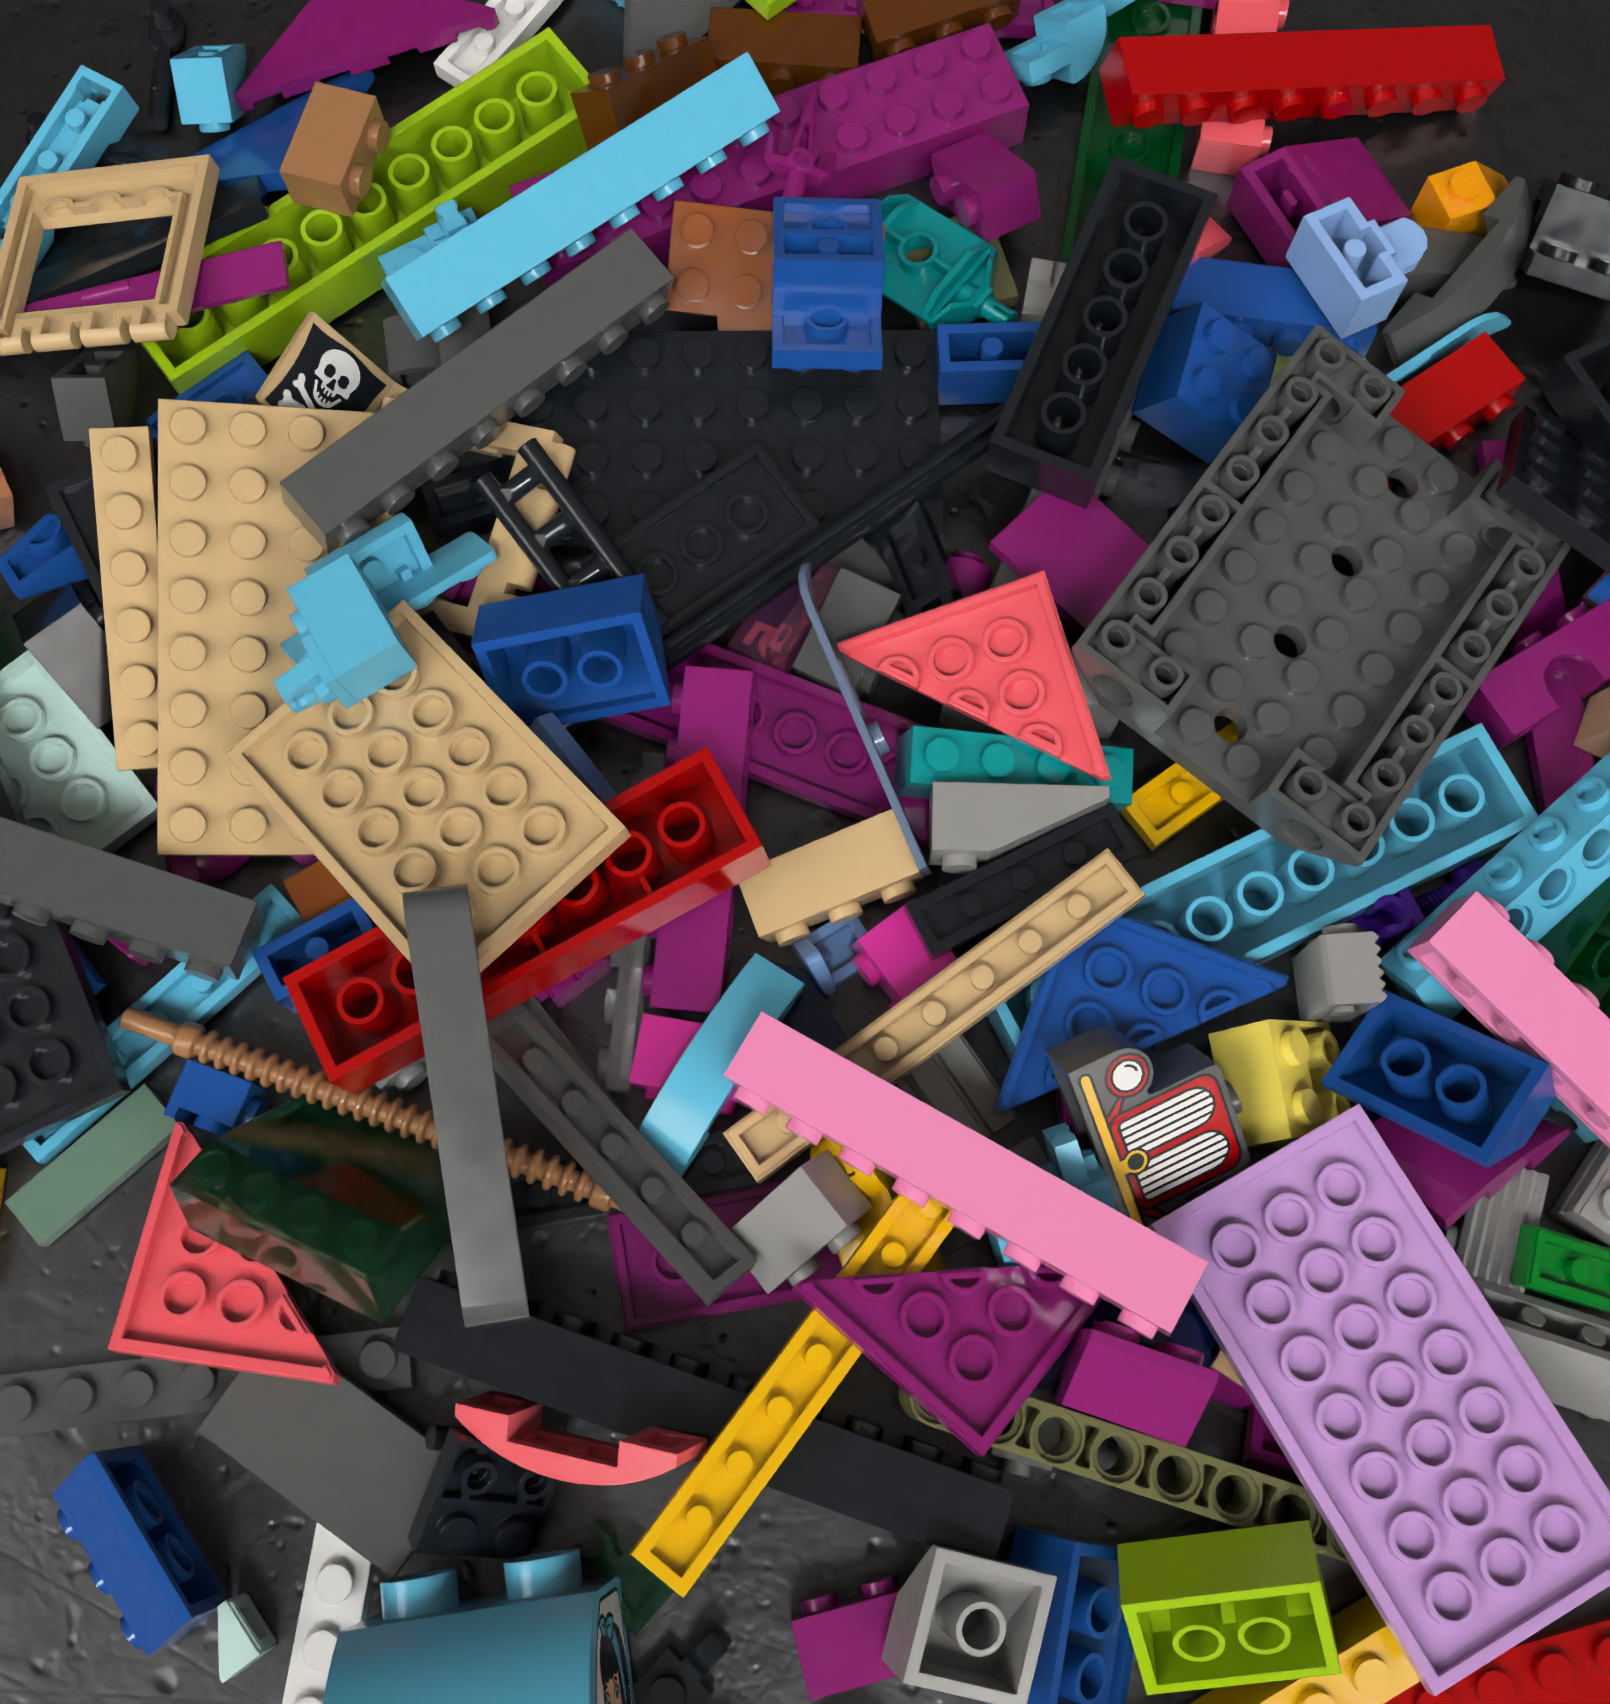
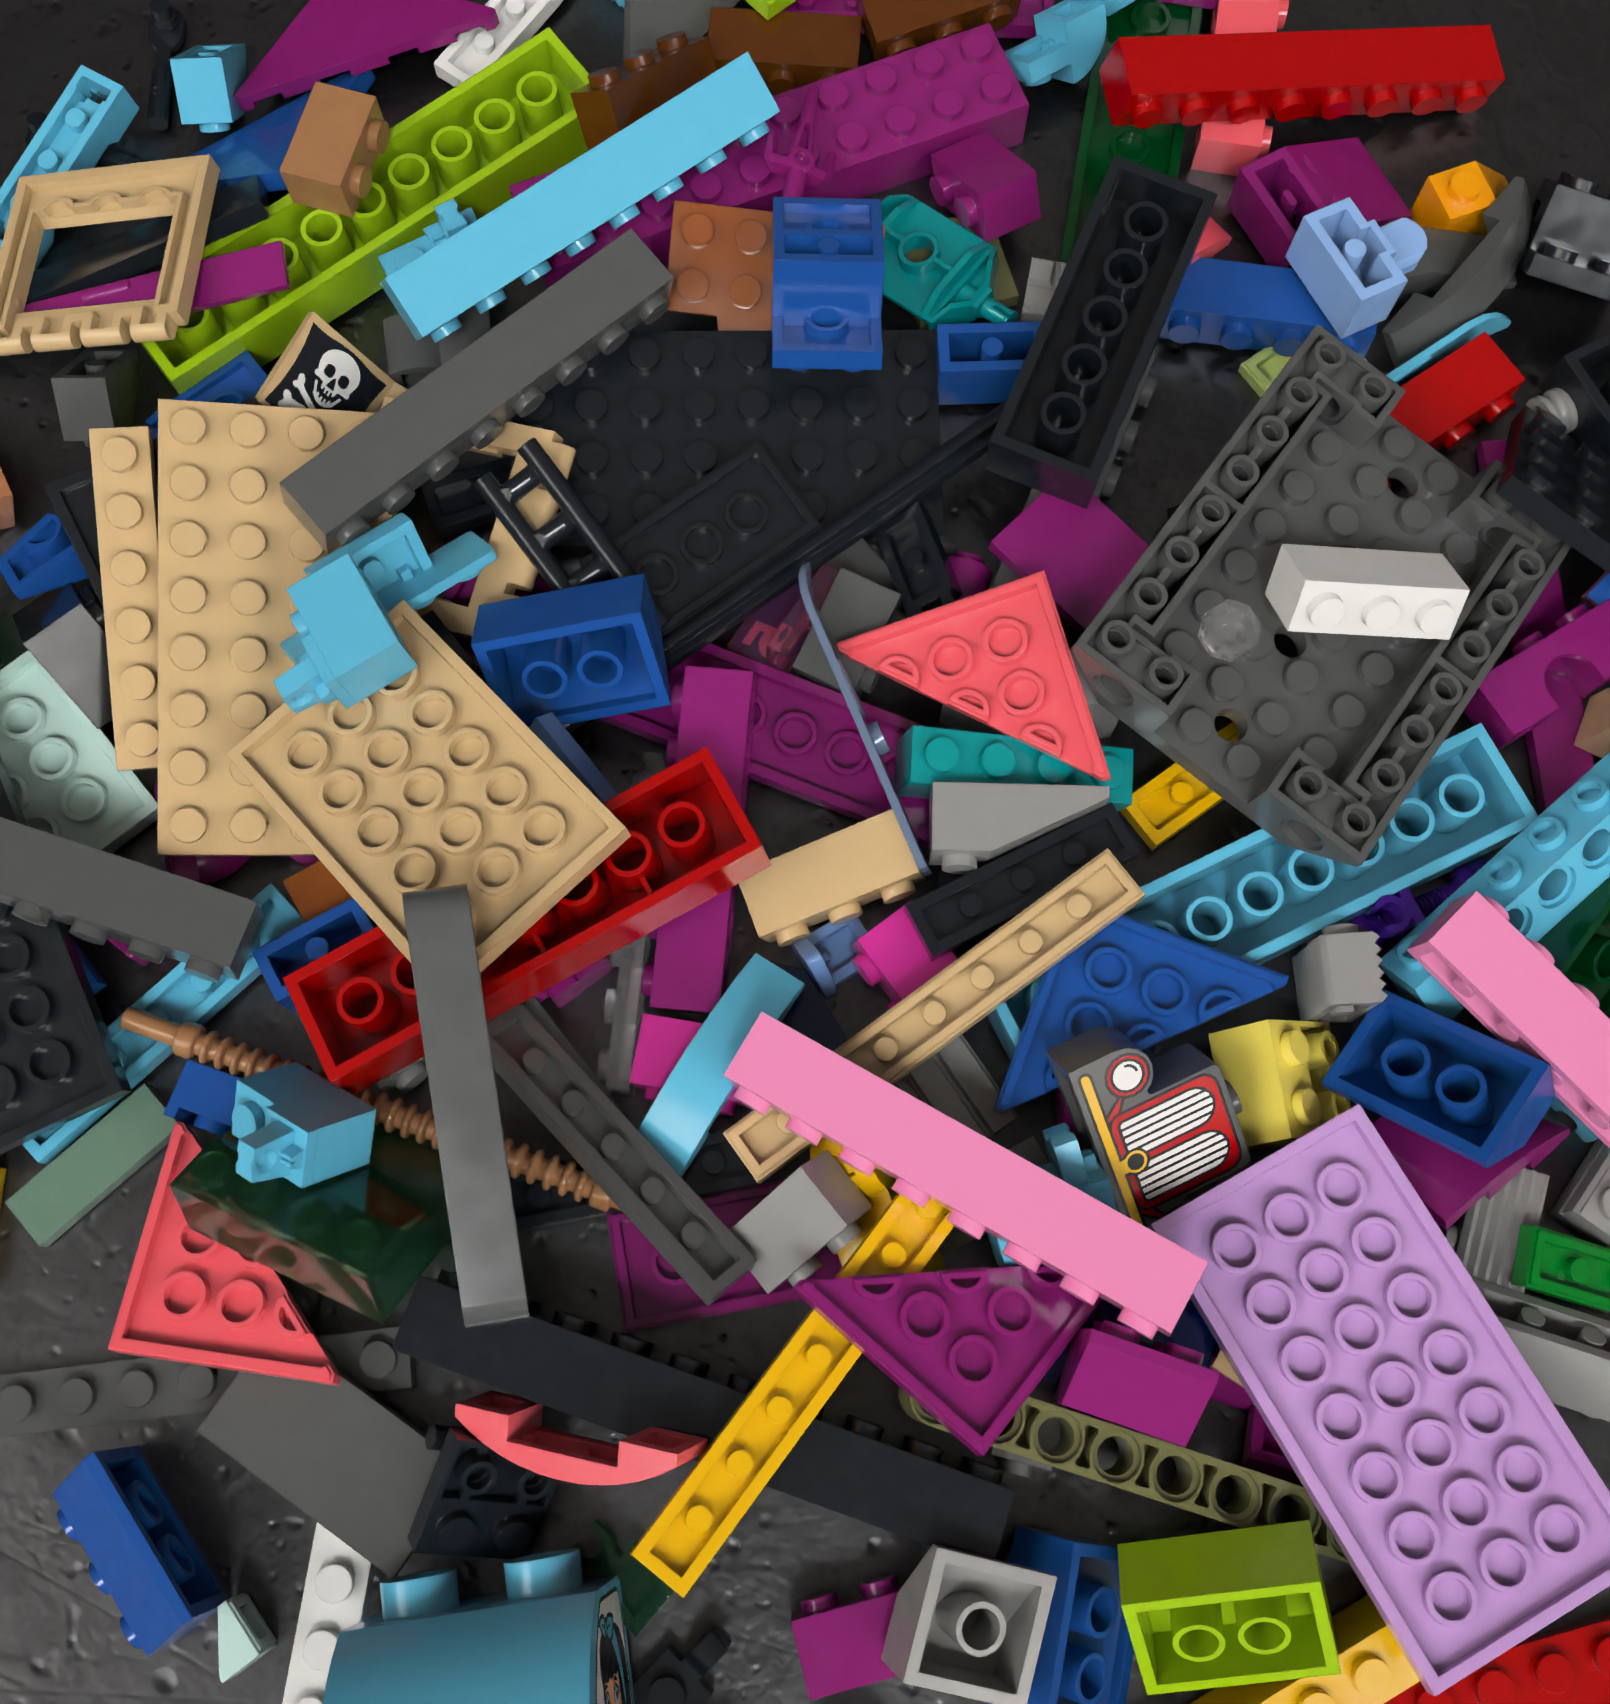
blue brick [1132,301,1278,464] -> none
none -> medium azure hinge [232,1062,376,1189]
none -> clear tile [1198,599,1261,662]
none -> white brick [1265,544,1470,640]
none -> light grey bush [1526,387,1578,434]

